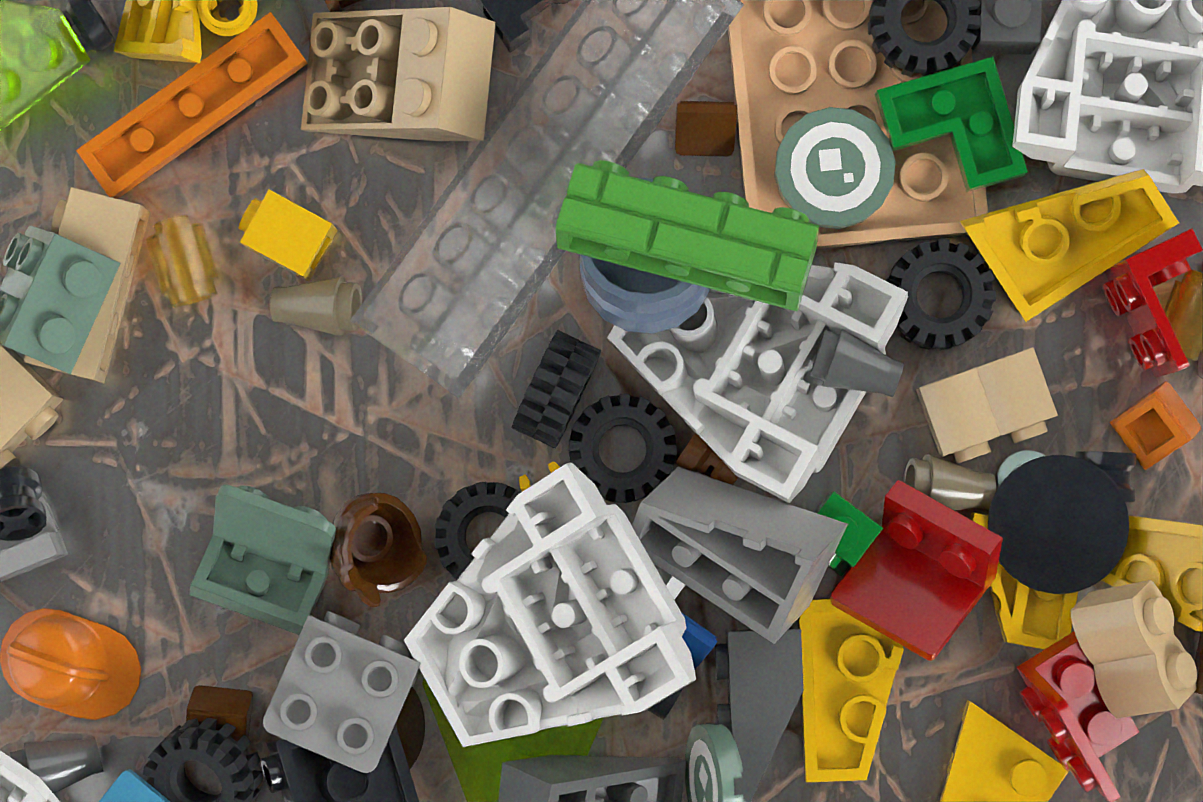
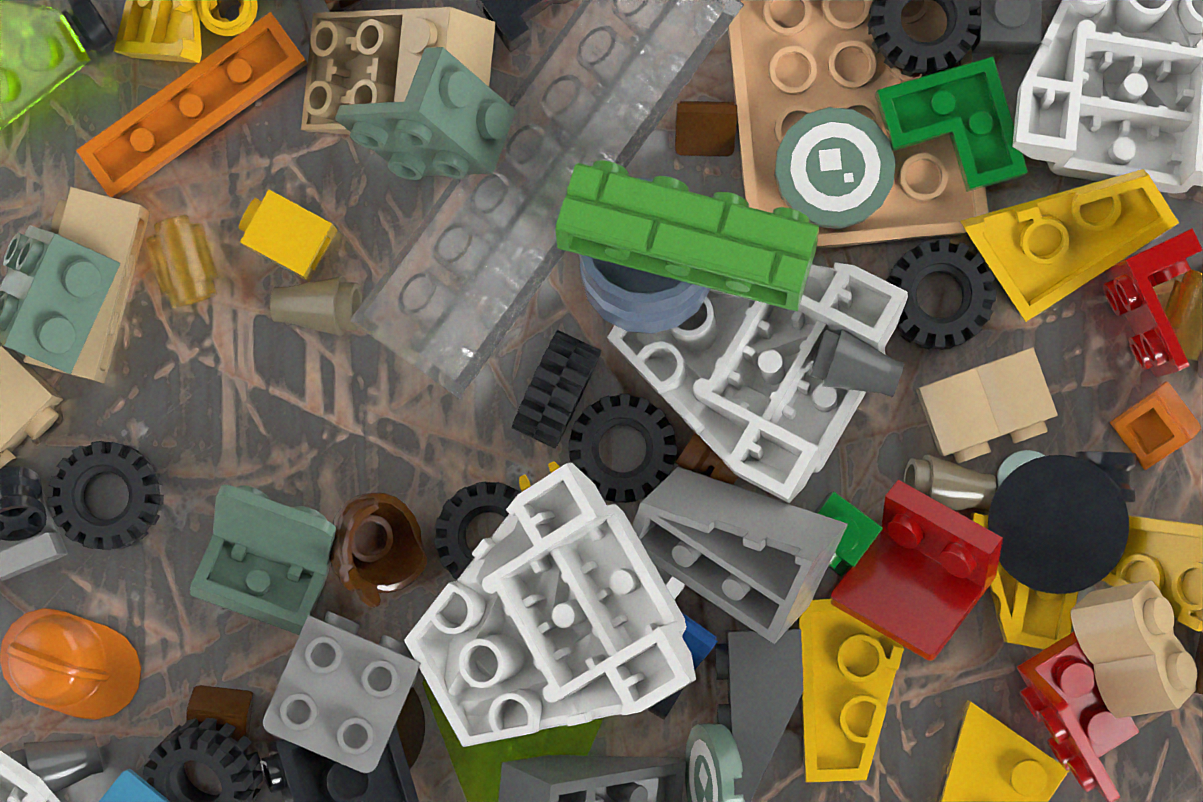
none -> black tyre [48,441,164,550]
none -> sand green bracket [335,47,516,180]

